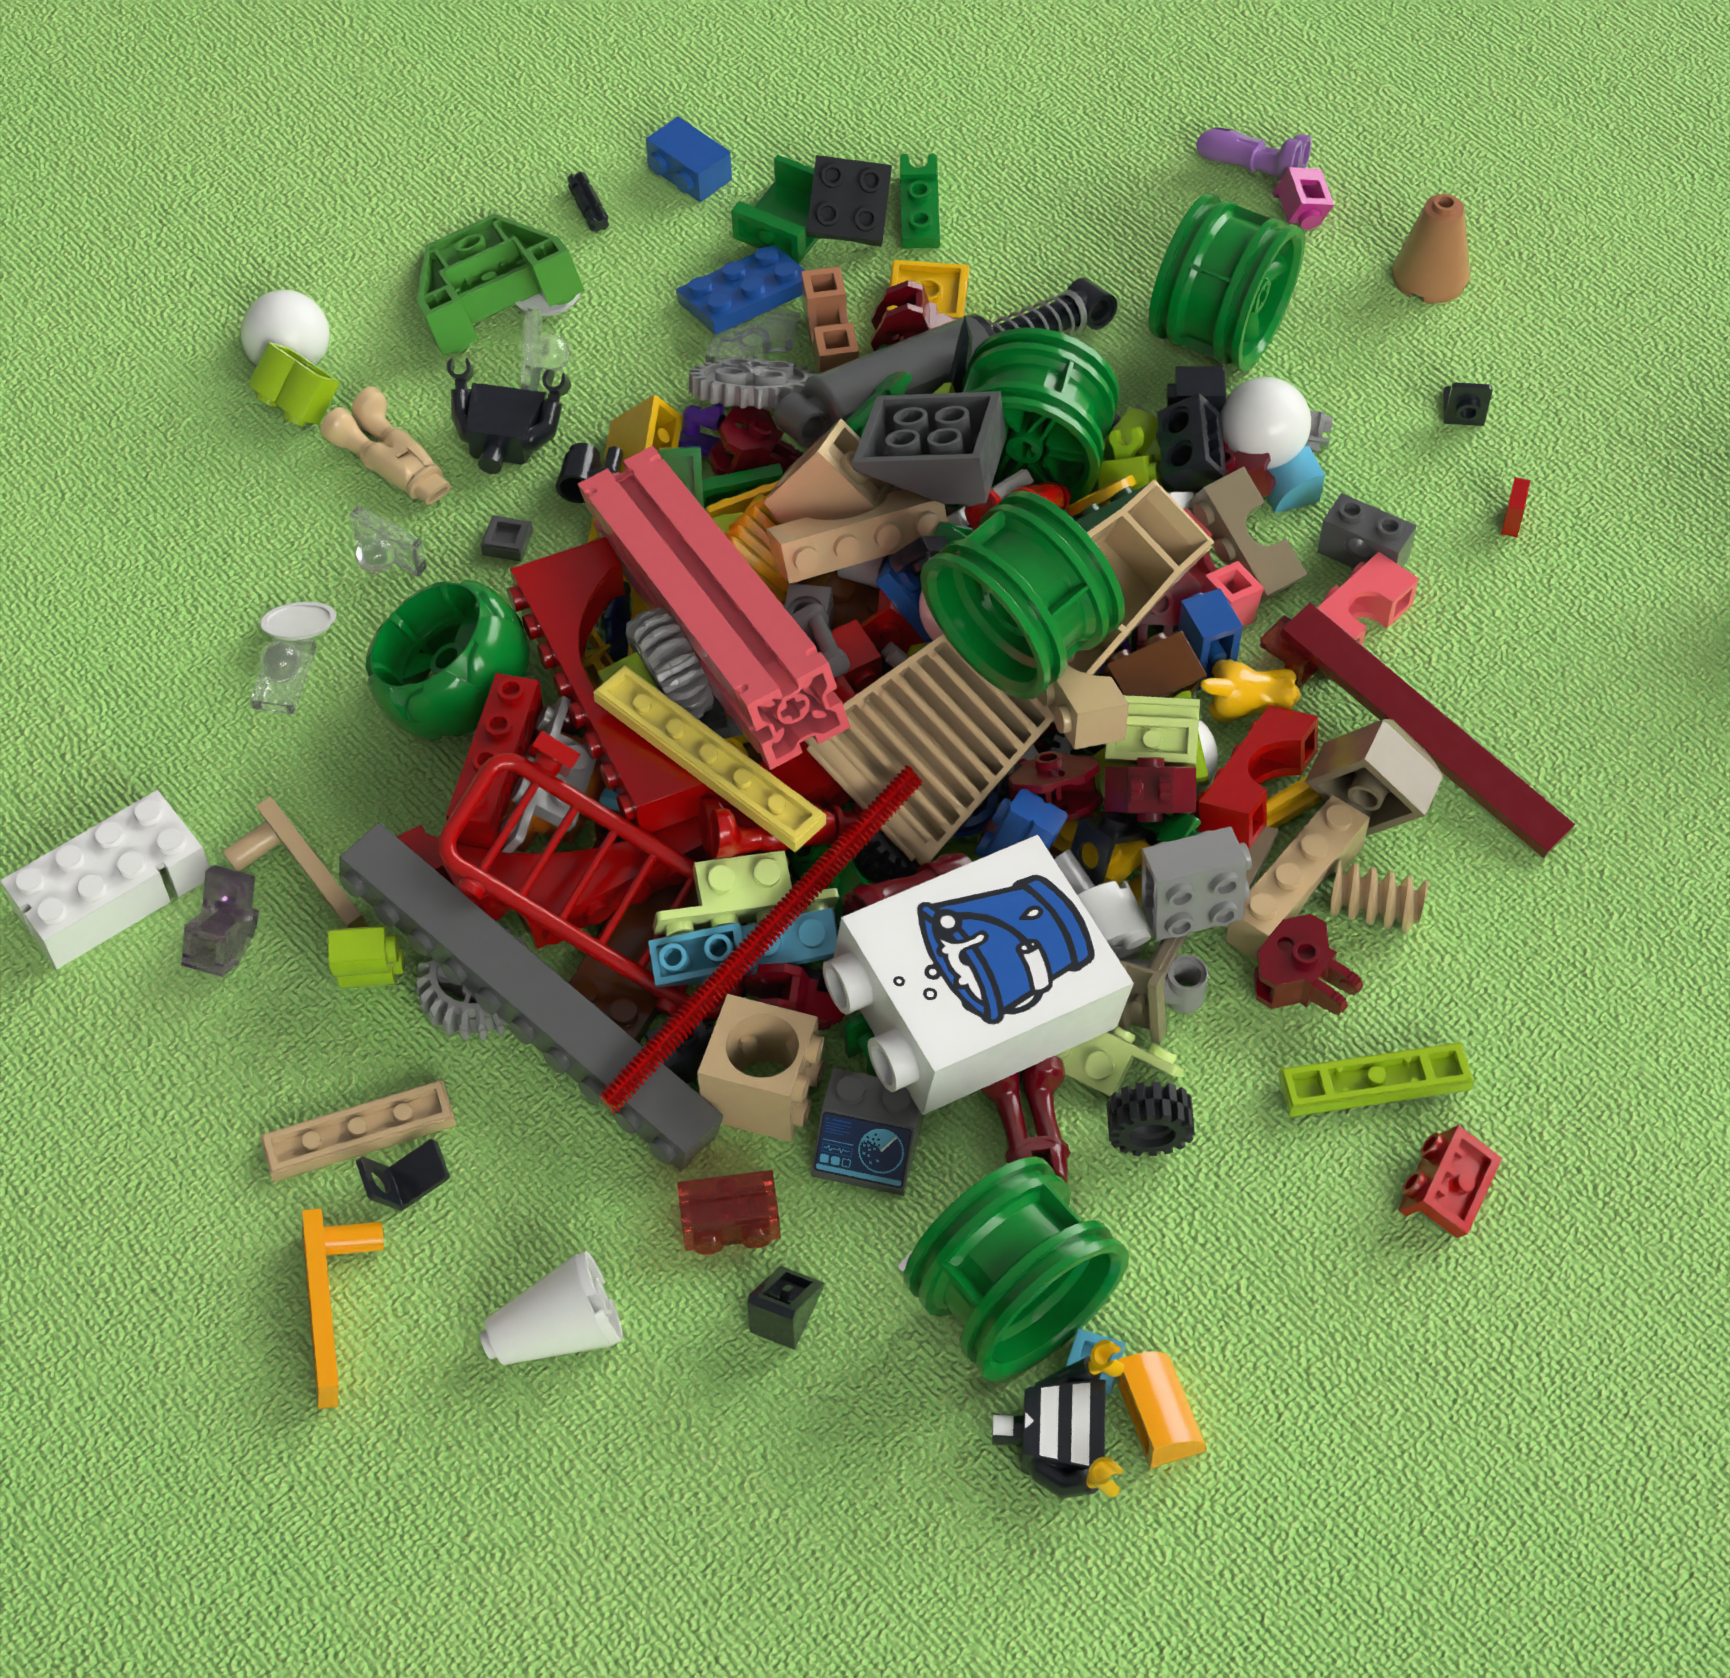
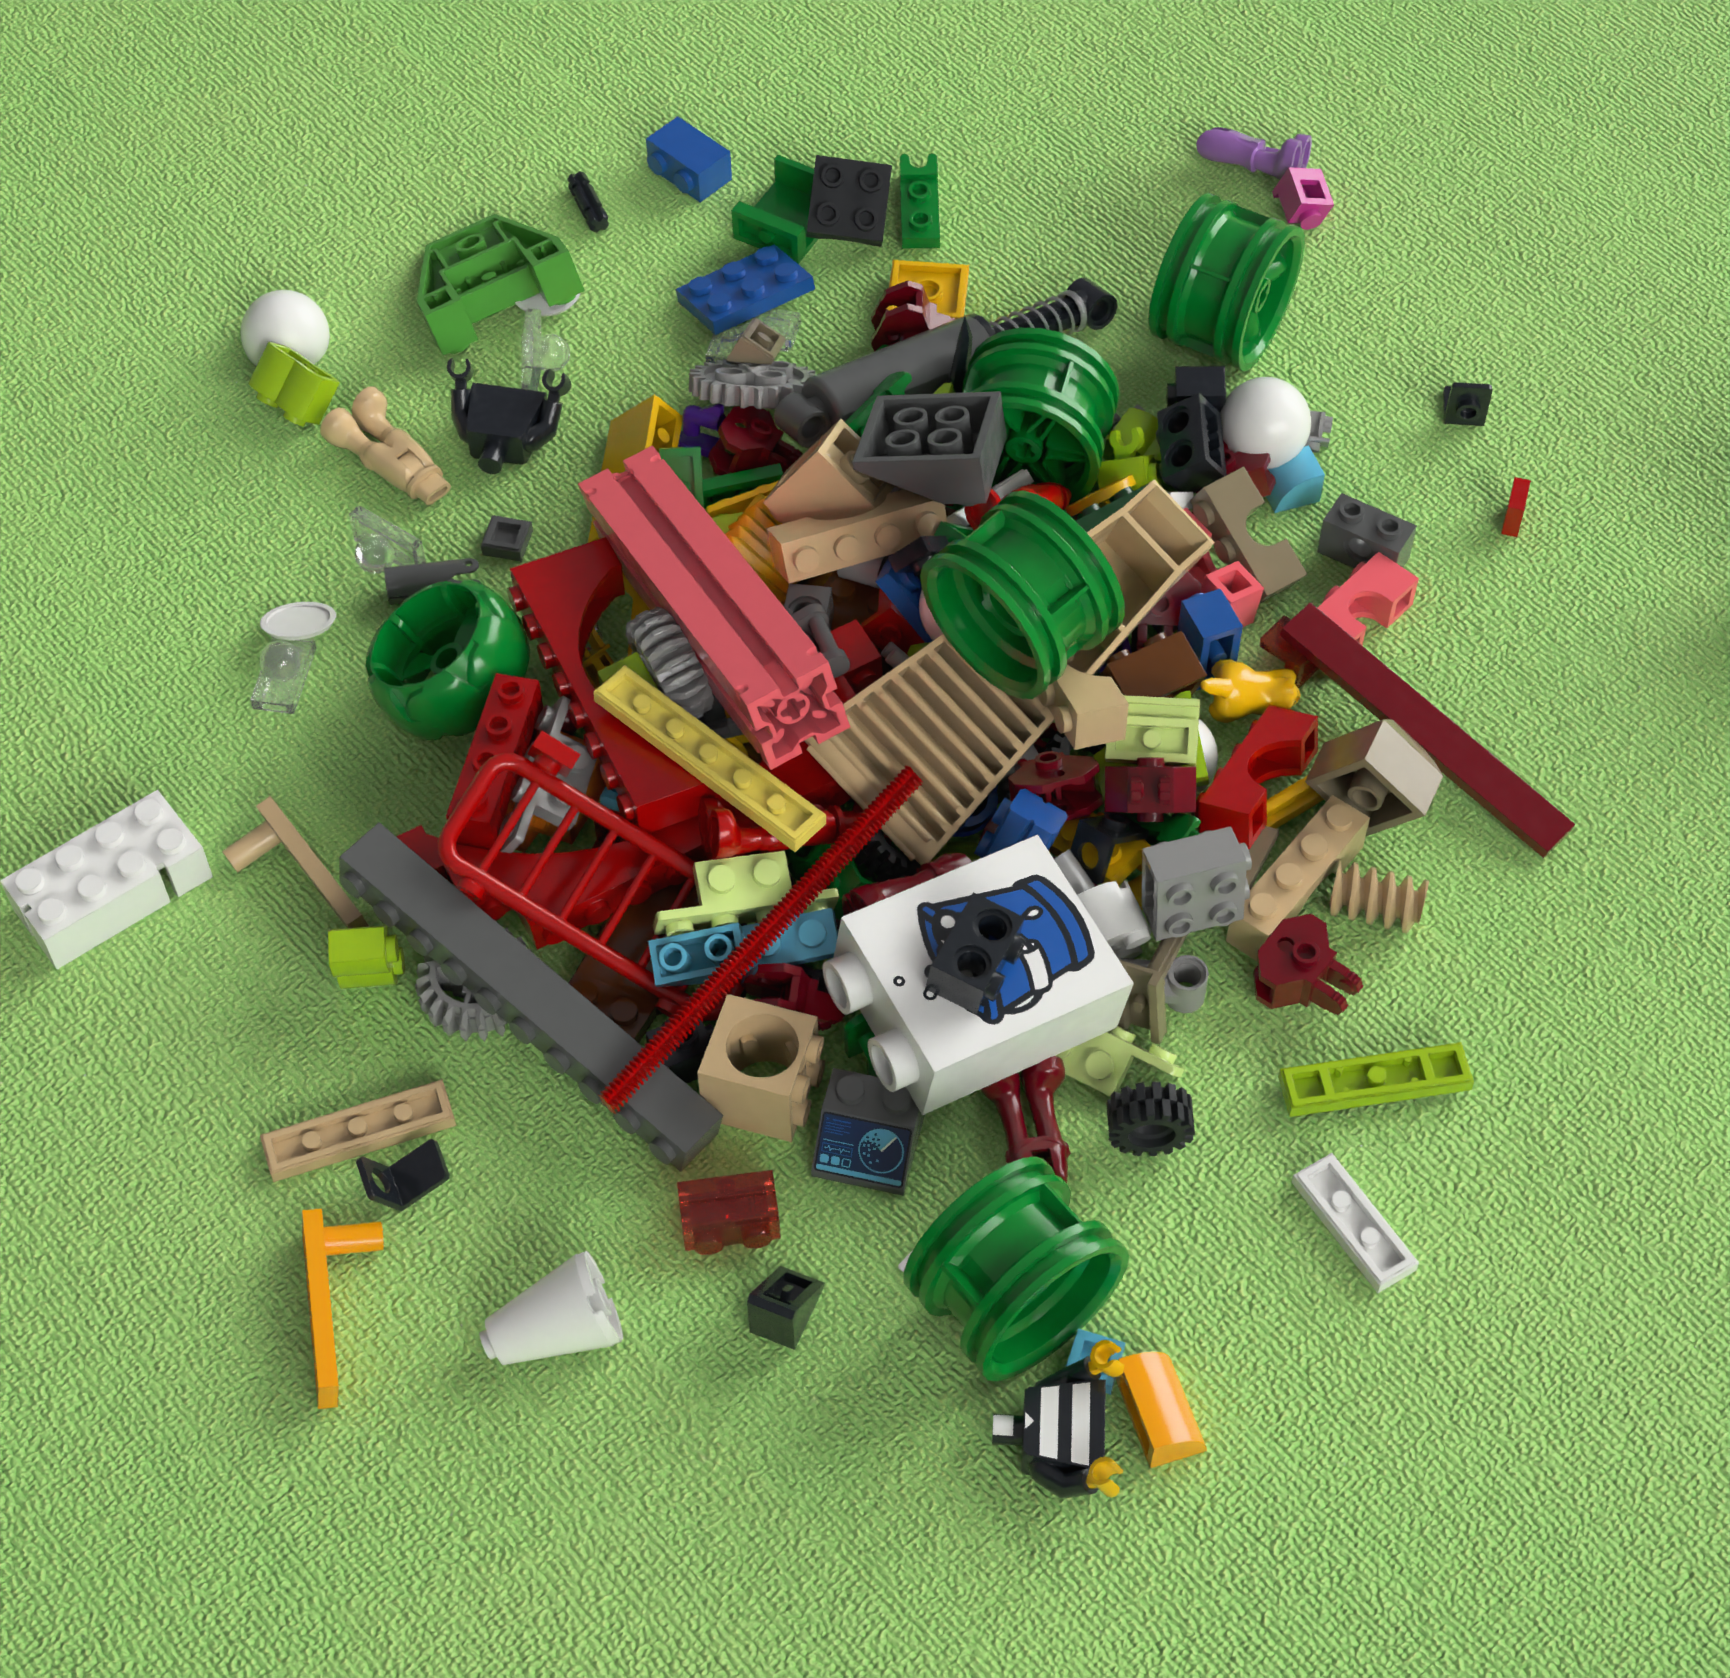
brick [181,865,259,977] -> none
black piece [556,443,623,503] -> none
pin [601,581,632,663] -> none
nougat arch [801,266,859,374] -> none
nougat cone [1392,194,1470,303] -> none
red bracket [1398,1125,1502,1238] -> none
none -> dark grey piece [384,558,481,605]
none -> dark tan slope [726,318,786,365]
none -> black brick [925,892,1027,1014]
none -> white tile [1292,1153,1419,1293]

